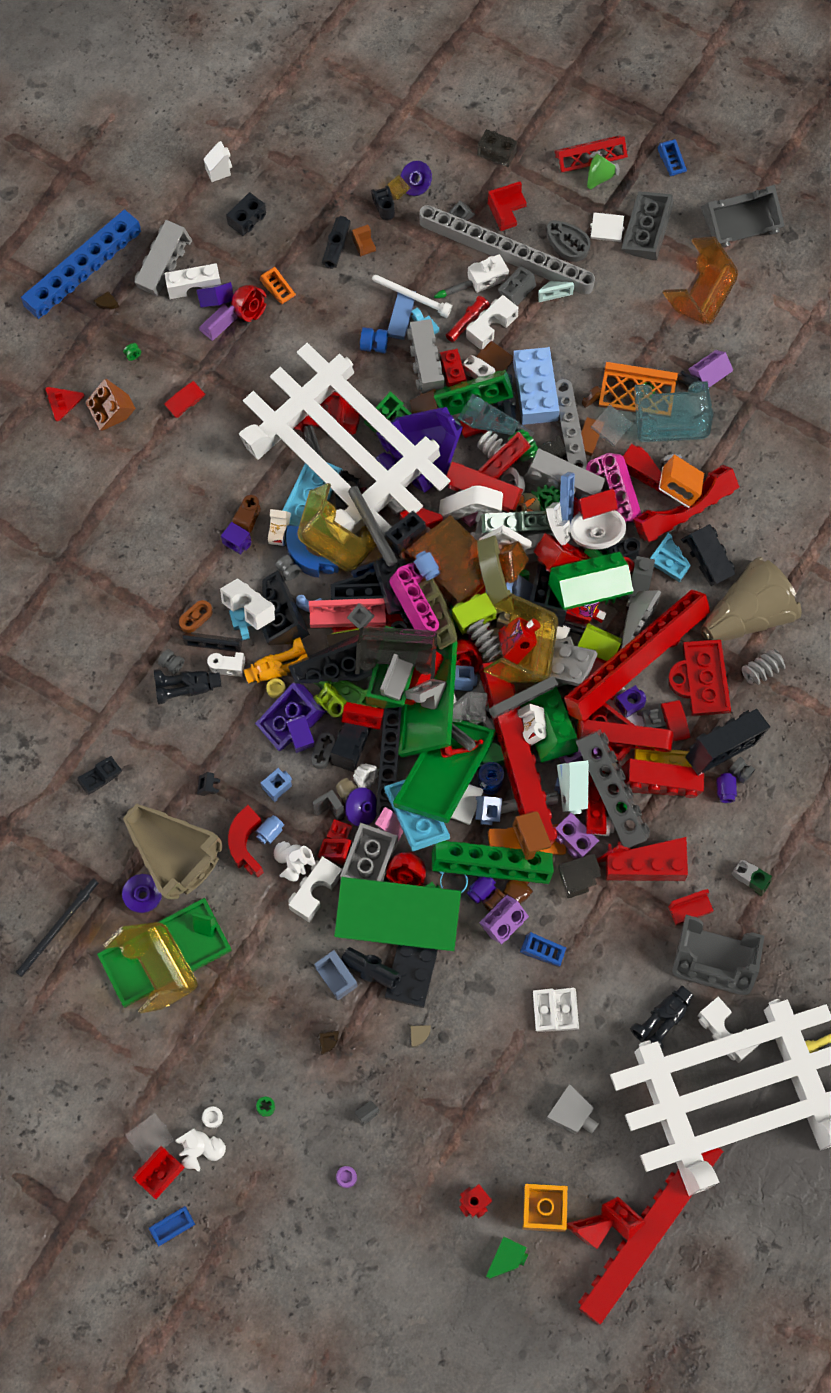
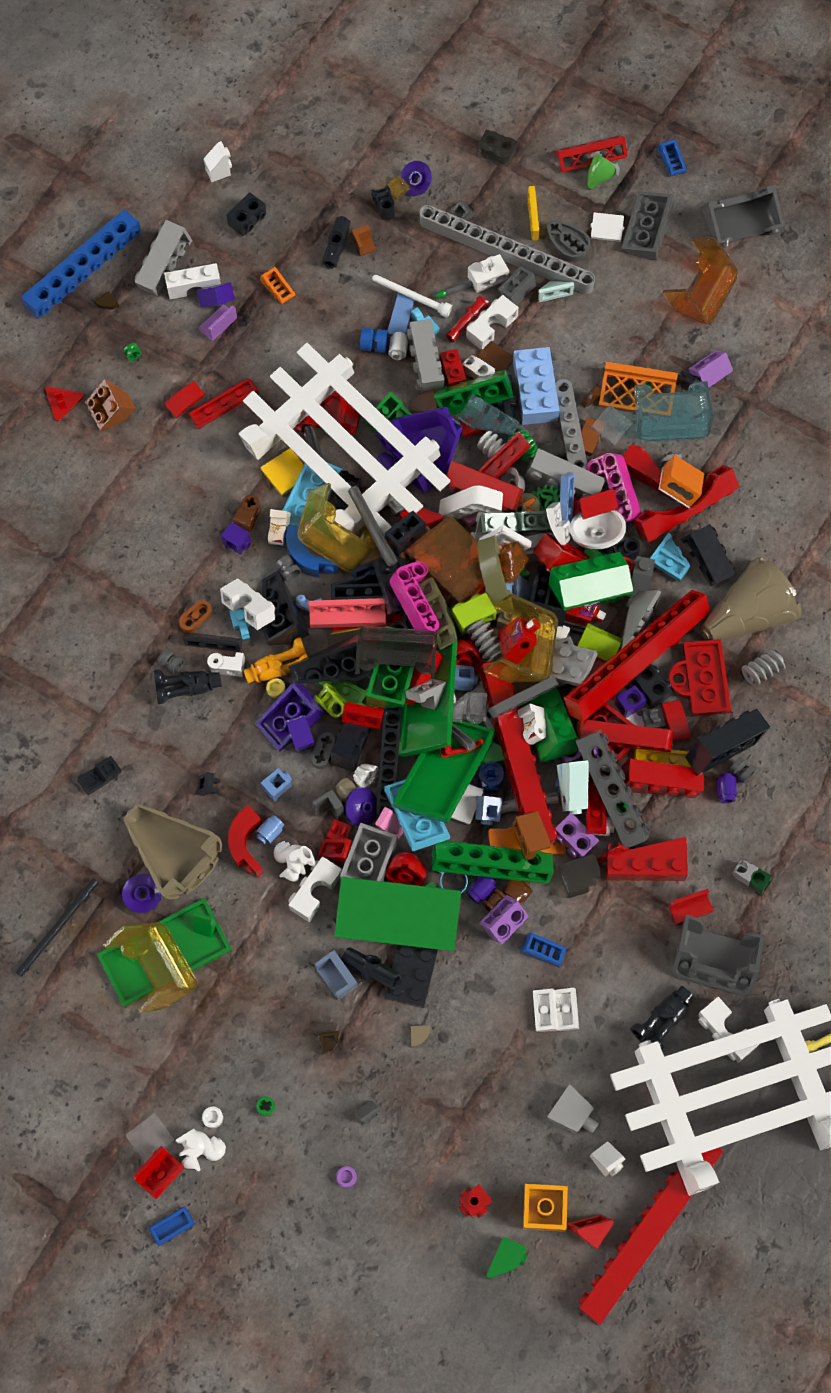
red cylinder [231,285,267,322] -> none
dark grey tile [347,603,374,630] -> none
light grey panel [380,654,413,701] -> none
medium blue brick [414,551,440,581] -> none
red panel [488,181,527,231] -> none
red slope [601,1197,645,1240] -> none
none -> red tile [188,378,259,429]
none -> yellow tile [260,448,304,496]
none -> white brick [388,332,408,360]
none -> yellow tile [527,186,539,241]
none -> white slope [590,1142,625,1177]
none -> black brick [630,664,672,709]

